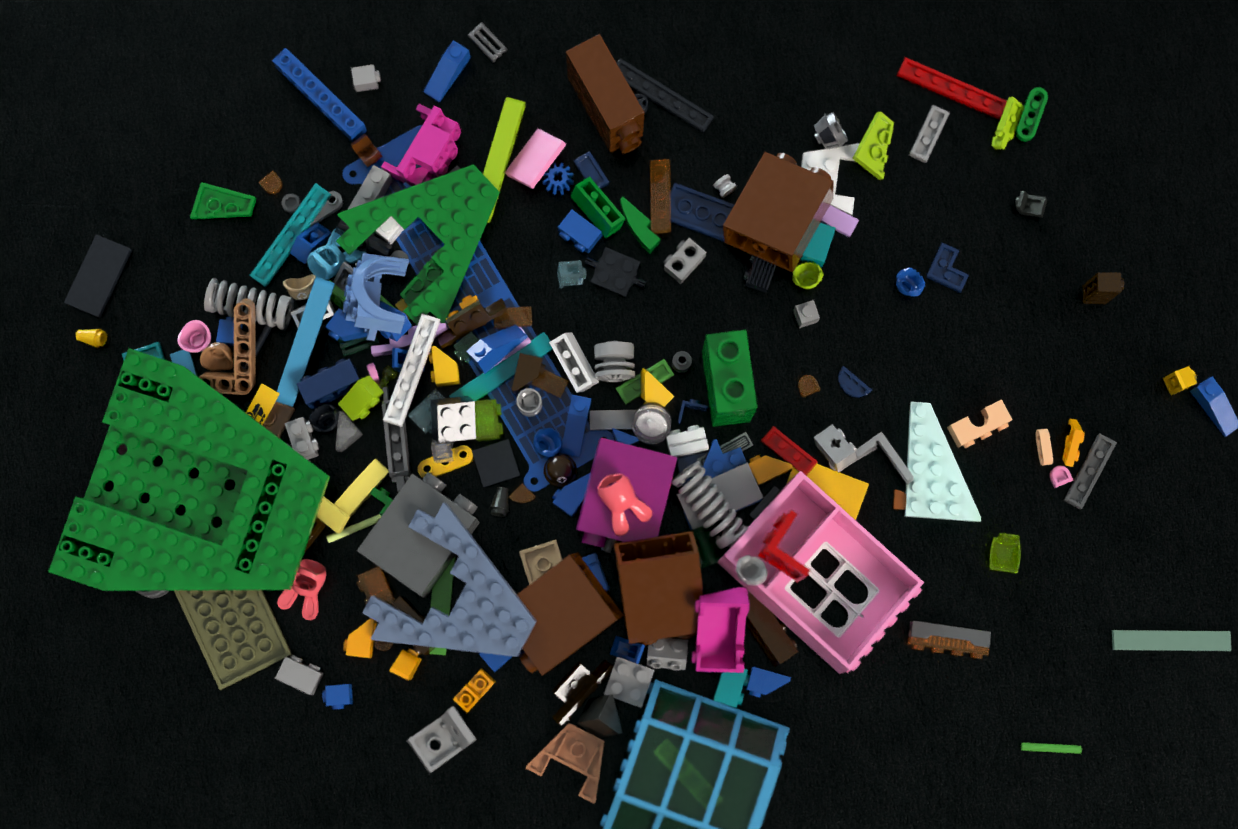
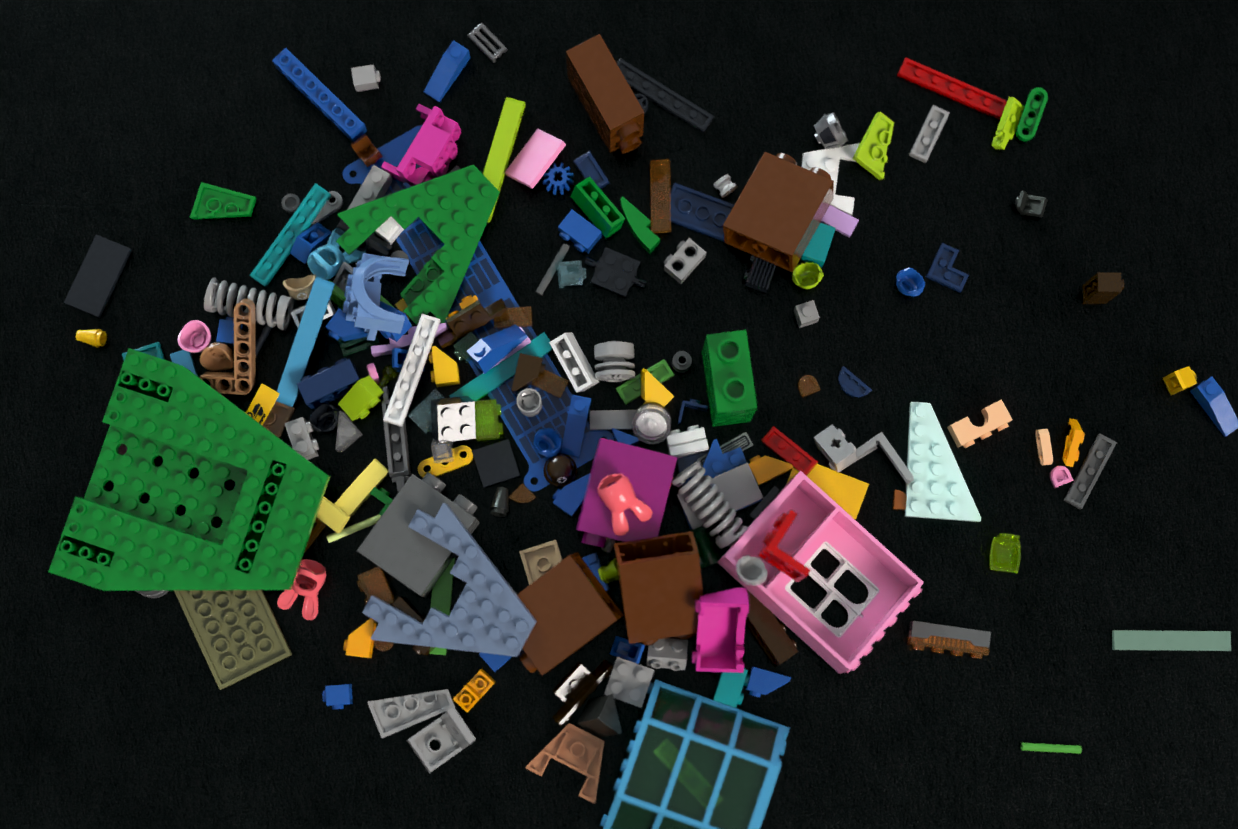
clear orange tile [259,171,282,194] -> none
light grey brick [275,655,324,695] -> none
light orange slope [390,648,422,680] -> none
none -> light grey wing [367,689,455,738]
none -> dark grey bar [535,243,570,295]
none -> lime piece [598,558,619,583]

